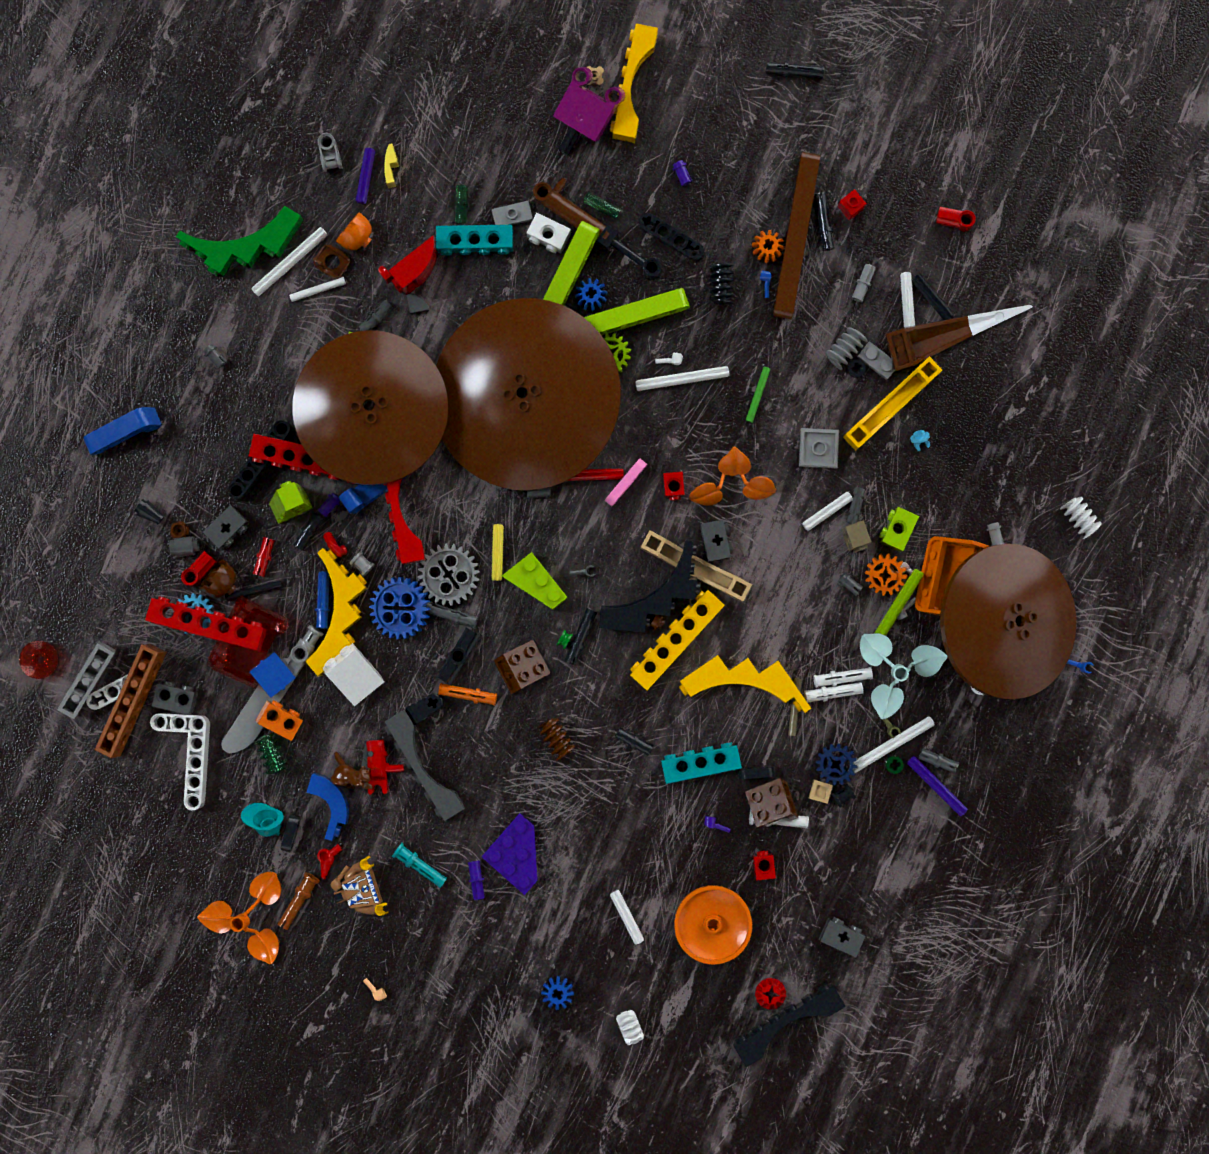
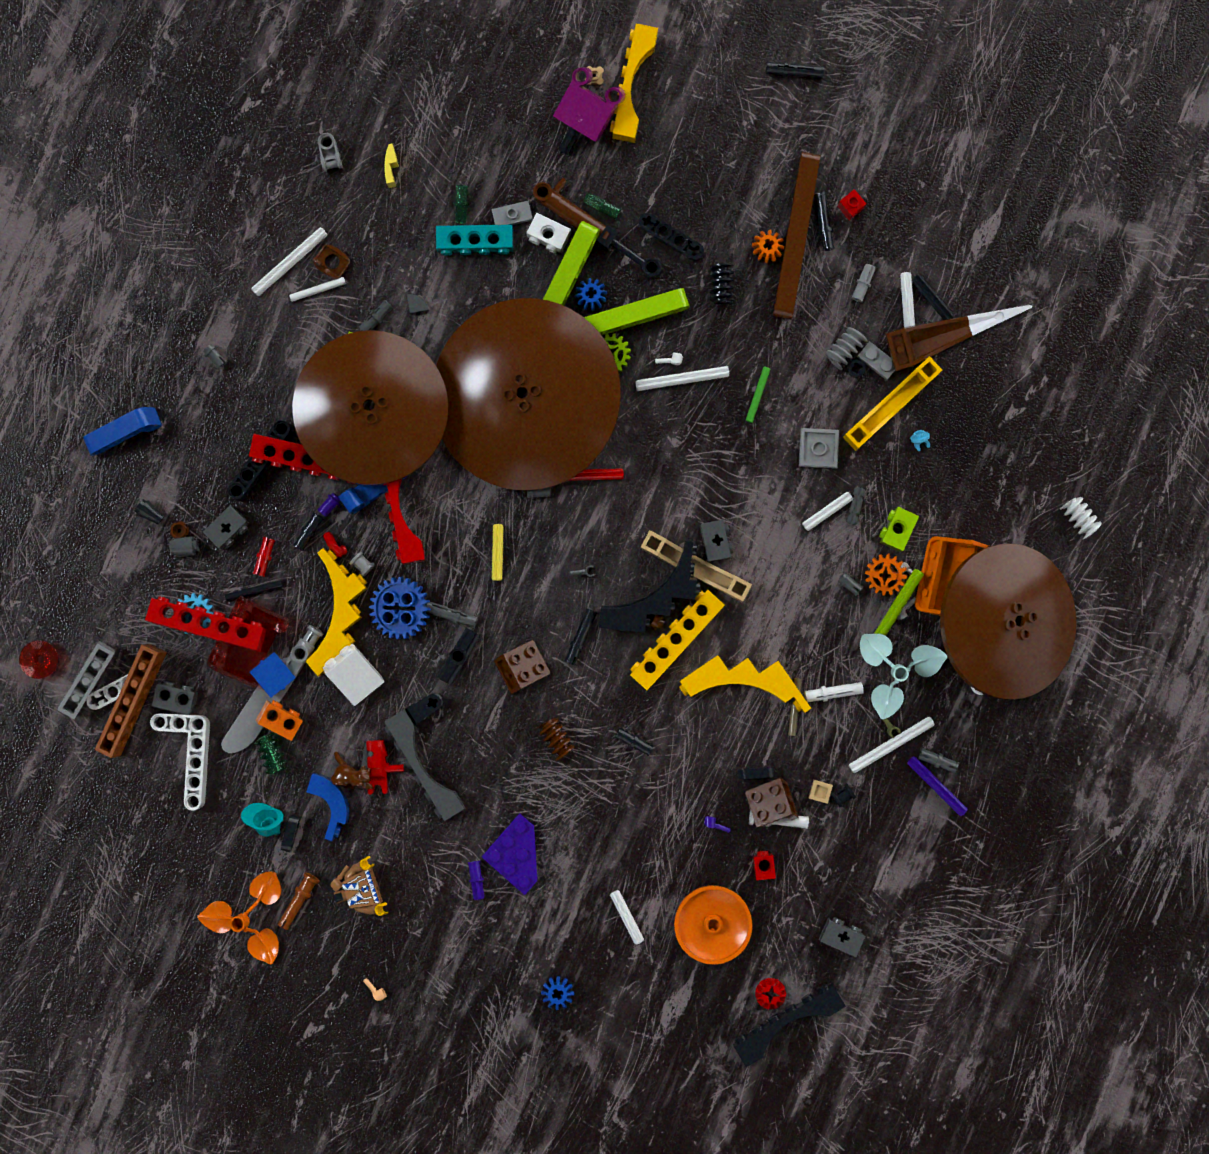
green arch [176,206,304,277] -> none
red piece [181,551,217,588] -> none
reddish brown cylinder [199,559,236,598] -> none
lime wedge [269,481,313,524] -> none
blue axle [315,571,330,629] -> none
red animal [317,844,342,879] -> none
orange cylinder [336,212,372,250] -> none
dark purple axle [356,148,375,204] -> none
red piece [378,235,438,296] -> none
teal pin [392,842,447,888] -> none
light grey gear [418,544,480,606] -> none
orange pin [438,683,497,706] -> none
lime wedge [502,552,568,610] -> none
green bush [556,630,573,649] -> none
bright pink beam [605,458,648,506] -> none
white gear [616,1010,644,1045] -> none
teal brick [661,742,742,784] -> none
red brick [663,471,685,501] -> none
dark purple pin [672,160,692,186] -> none
orange plant [689,446,777,506] -> none
blue hand [760,270,771,298] -> none
white pin [813,667,873,688] -> none
dark blue gear [816,743,858,785] -> none
dark tan brick [841,520,871,553] -> none
dark green bush [885,756,904,774] -> none
red piece [936,207,976,231] -> none
light grey pin [986,522,1004,545] -> none
blue hand [1066,659,1094,673] -> none

